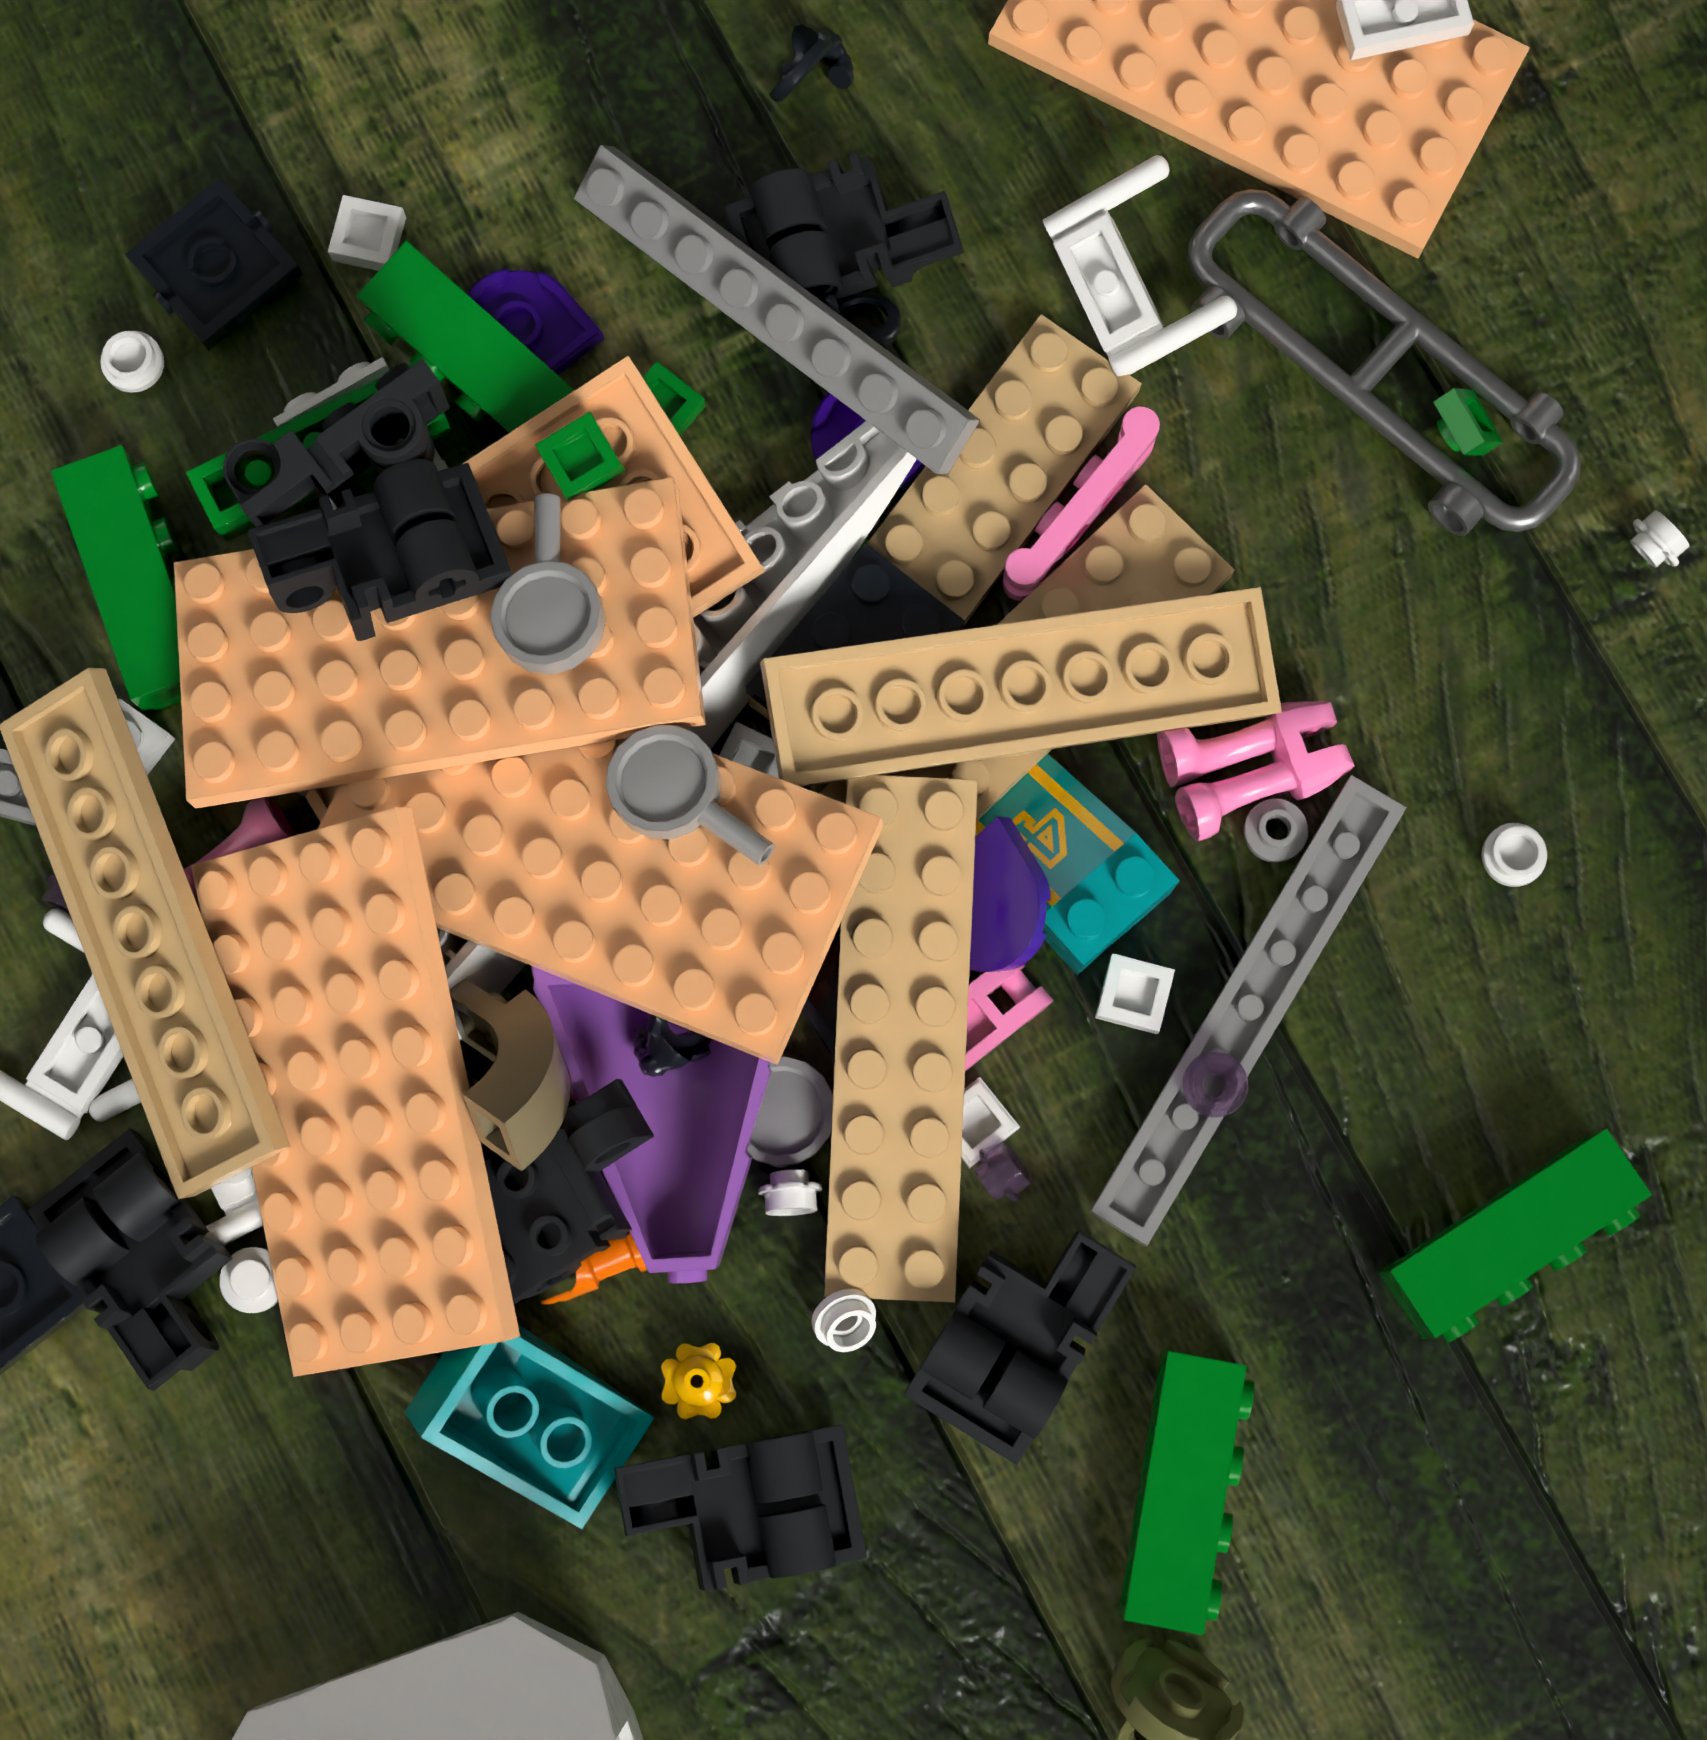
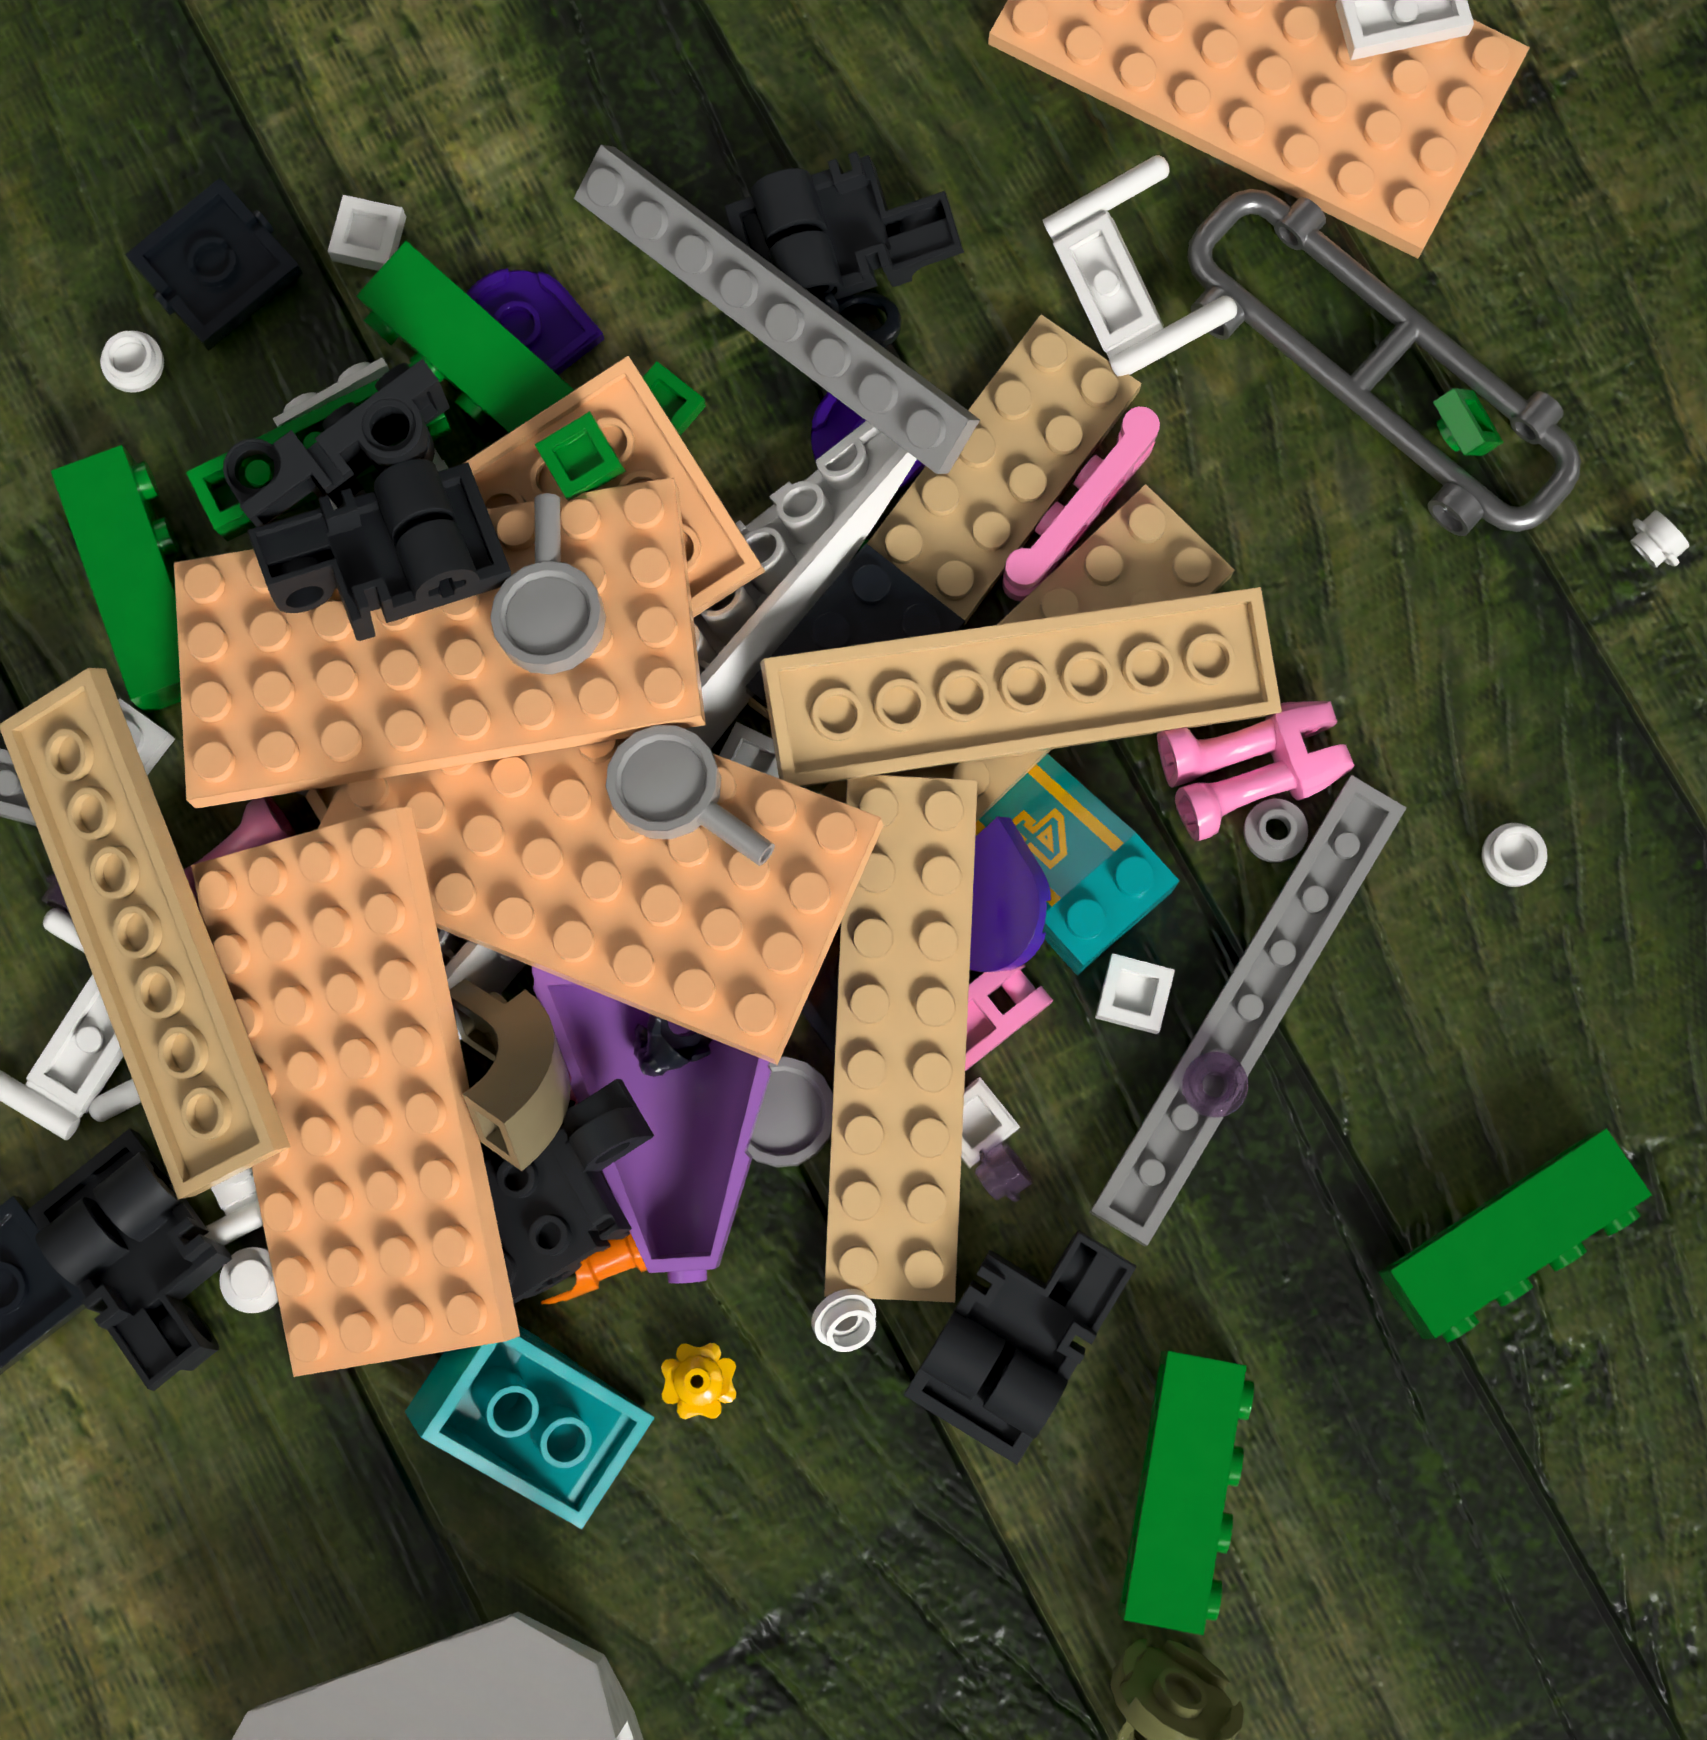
black plate [614,1425,867,1591] -> none
white plate [758,1170,822,1216] -> none
black piece [768,24,854,102] -> none

